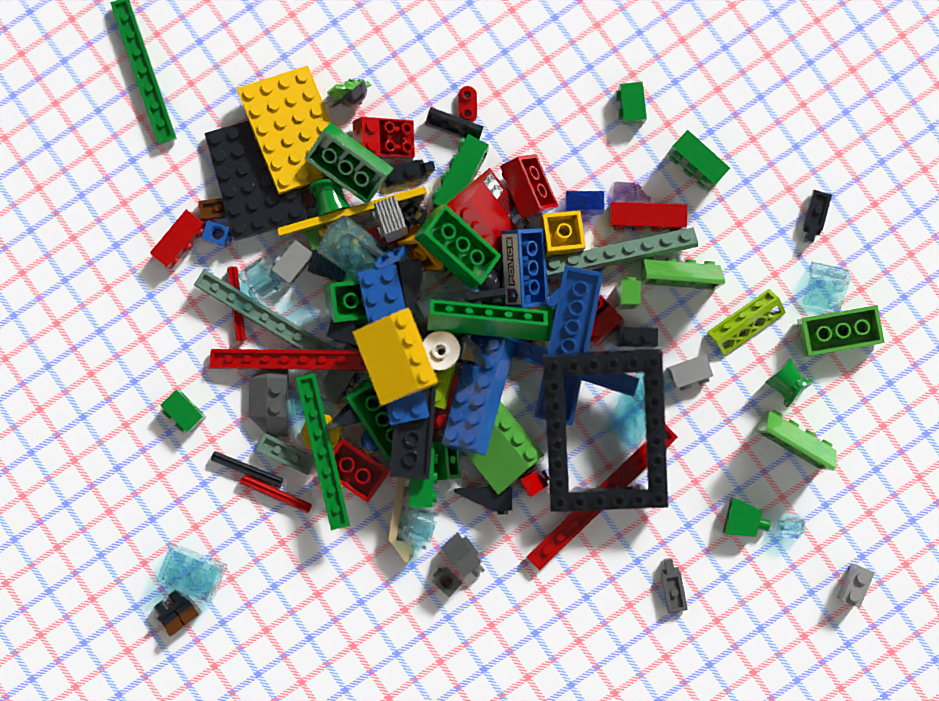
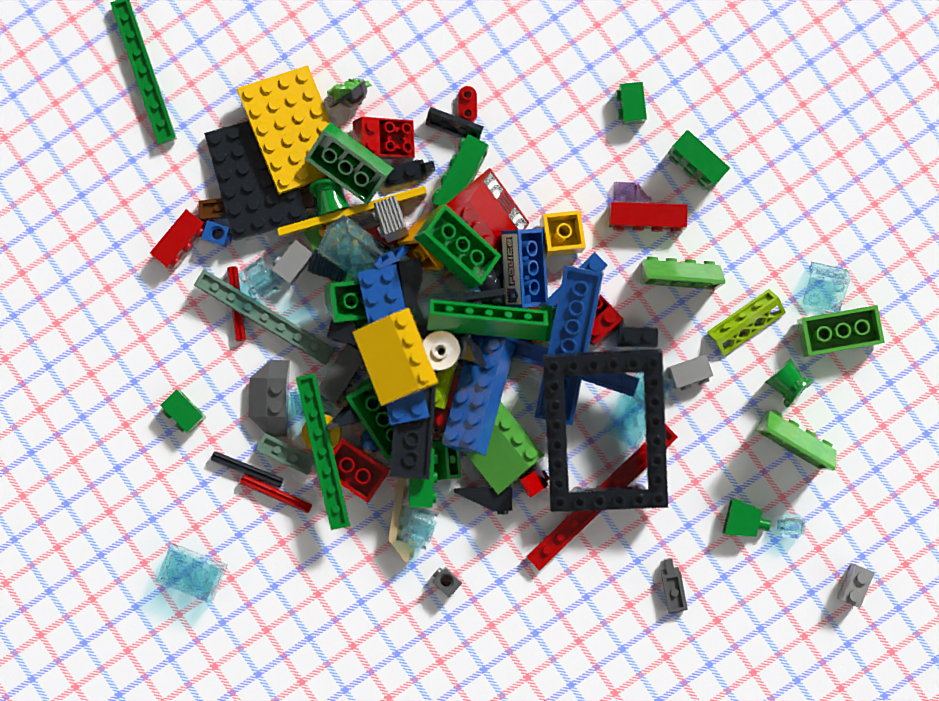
black hips [154,589,202,637] -> none
red plate [210,349,367,371] -> none
black hinge [401,200,428,226] -> none
dark grey brick [440,532,485,578] -> none
red brick [500,154,559,219] -> none
sand green plate [546,227,698,279] -> none
clear blue brick [565,191,605,215] -> none
bright green brick [615,277,641,309] -> none
black hinge [803,189,832,244] -> none

